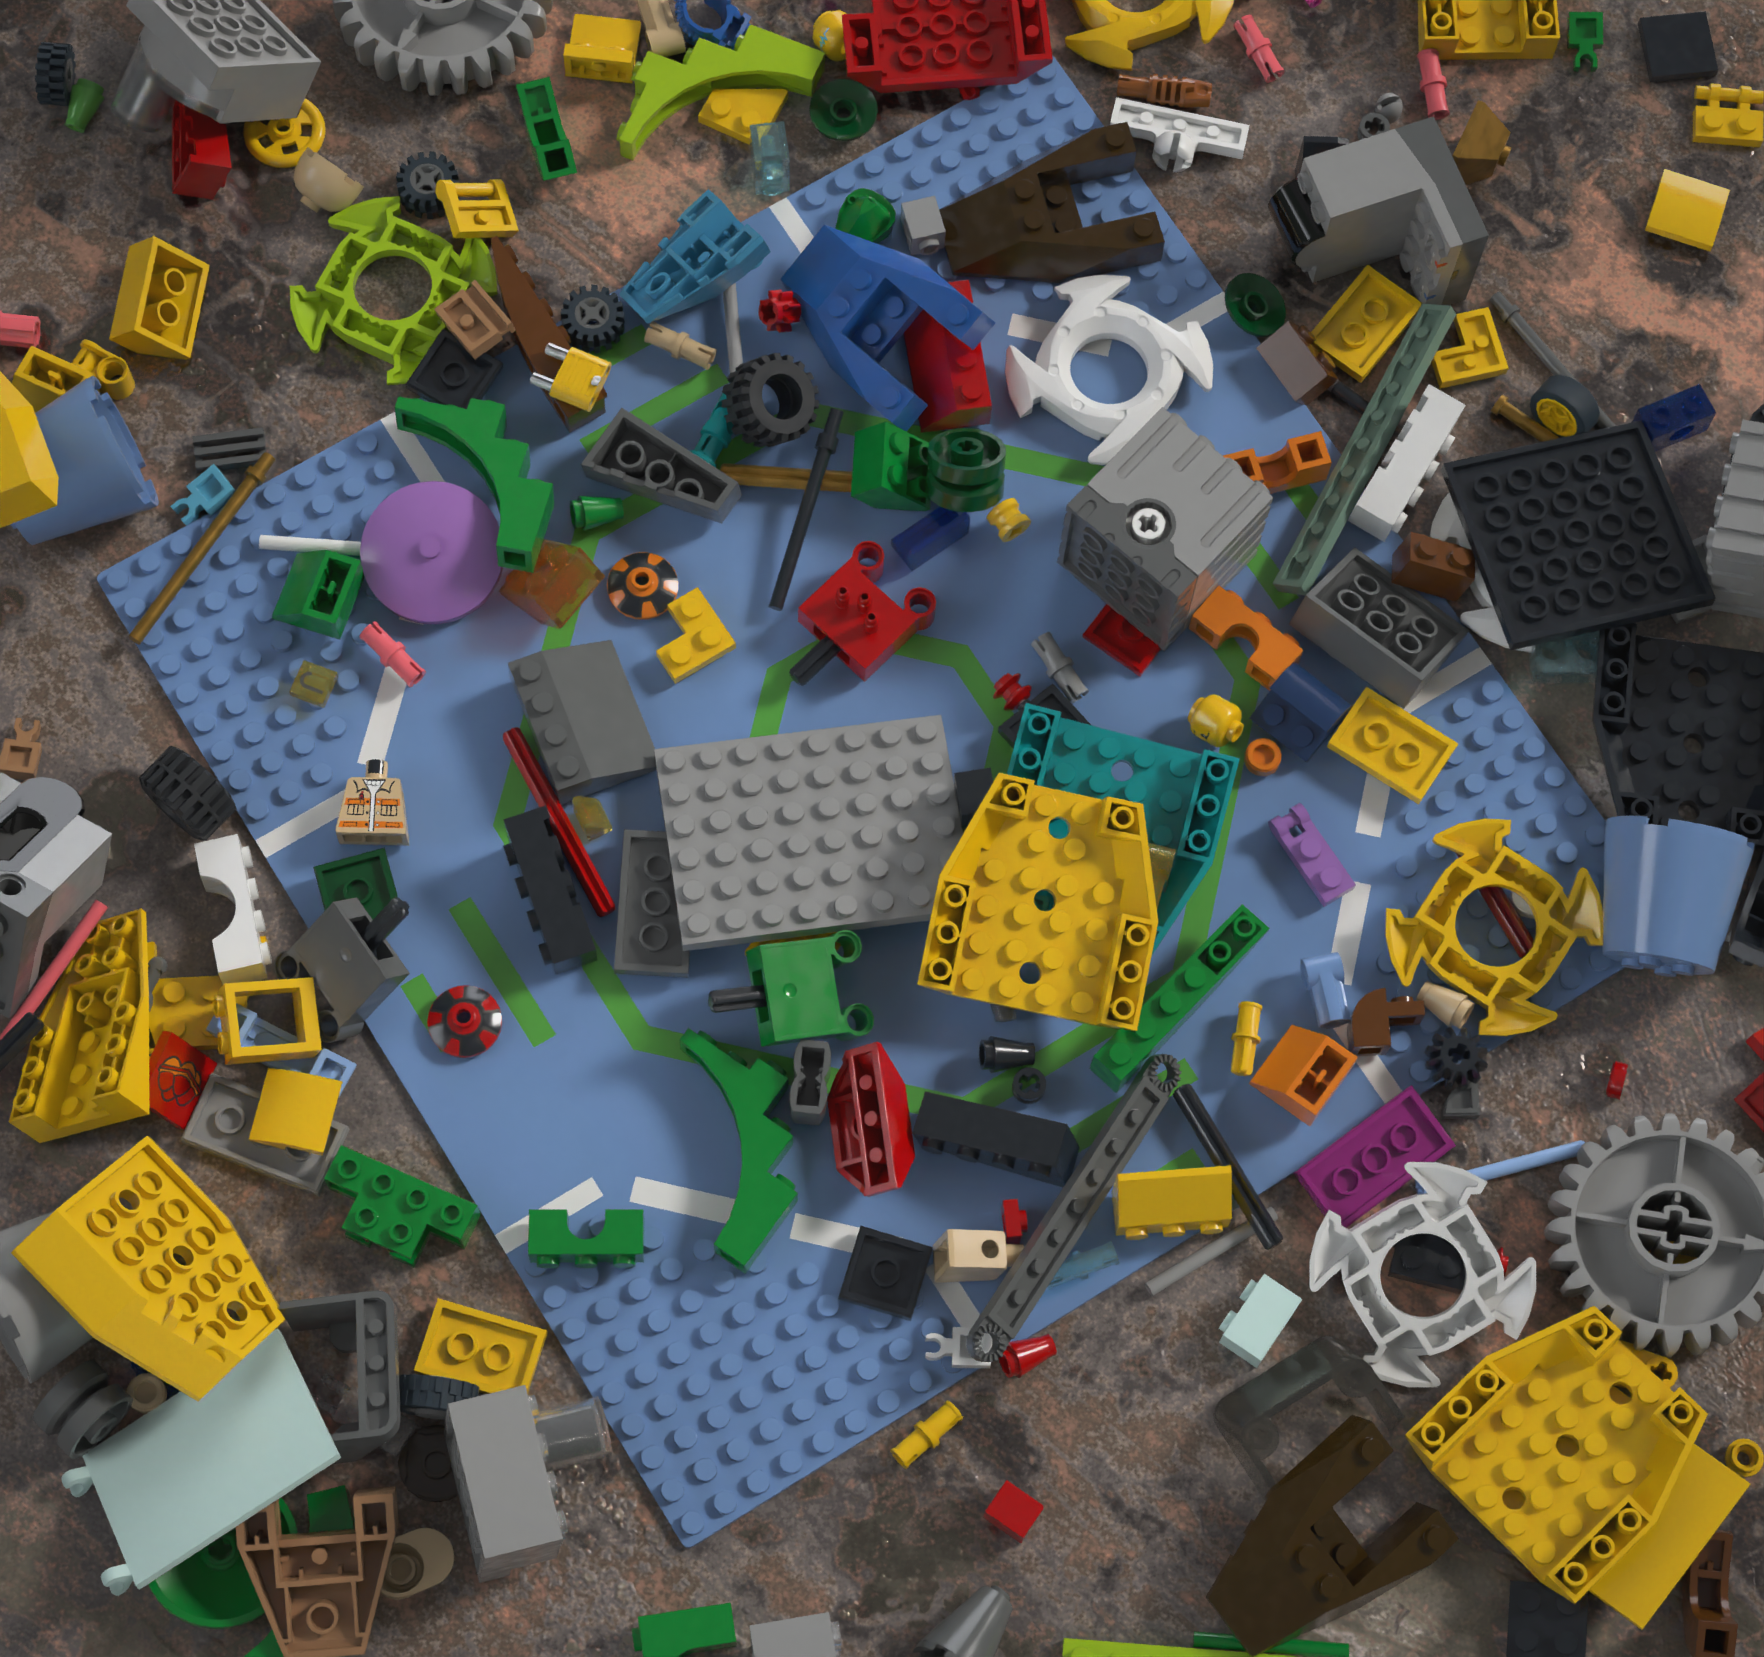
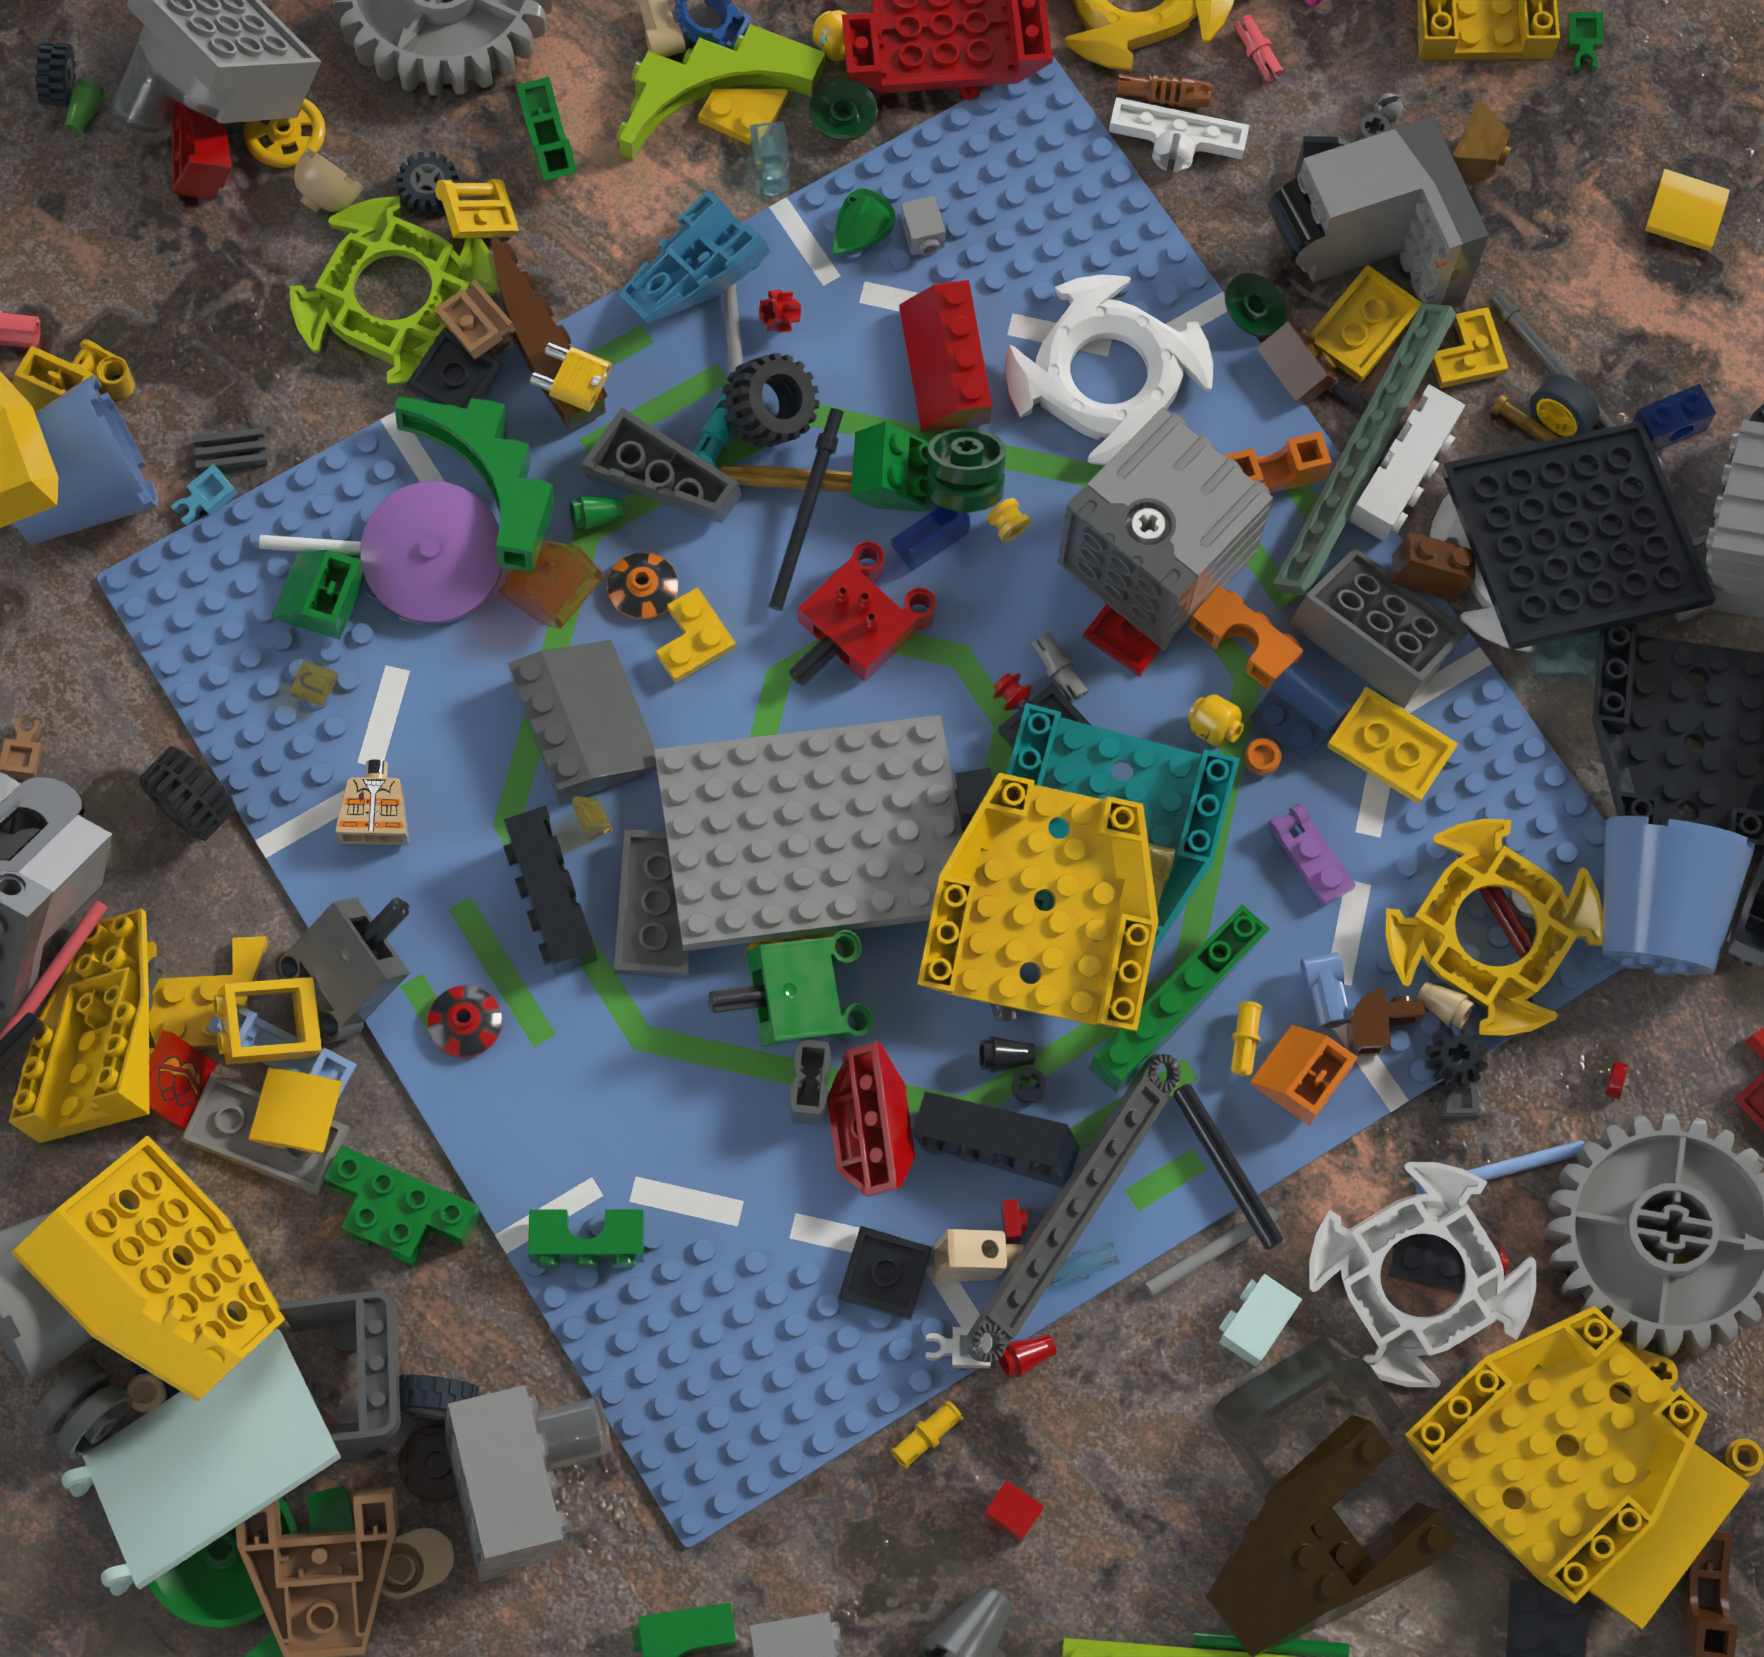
yellow slope [109,236,210,360] -> none
pearl gold bar [128,452,276,645] -> none
white arch [194,834,272,985] -> none
dark green plate [313,847,398,920] -> none
coral pin [359,621,426,687] -> none
yellow plate [414,1298,547,1394] -> none
red axle [503,727,615,917] -> none
black wheel [561,284,625,354] -> none
yellow bracket [563,14,641,84] -> none
tan pin [644,321,717,370] -> none
green arch [680,1028,798,1274] -> none
blue wedge [780,225,996,432] -> none
dark brown wedge [939,122,1165,283] -> none
yellow slope [1111,1165,1232,1240] -> none
magenta tile [1293,1085,1456,1228] -> none
coral pin [1417,48,1450,120] -> none
black tile [1638,11,1718,83] -> none
yellow plate [1693,83,1764,148] -> none

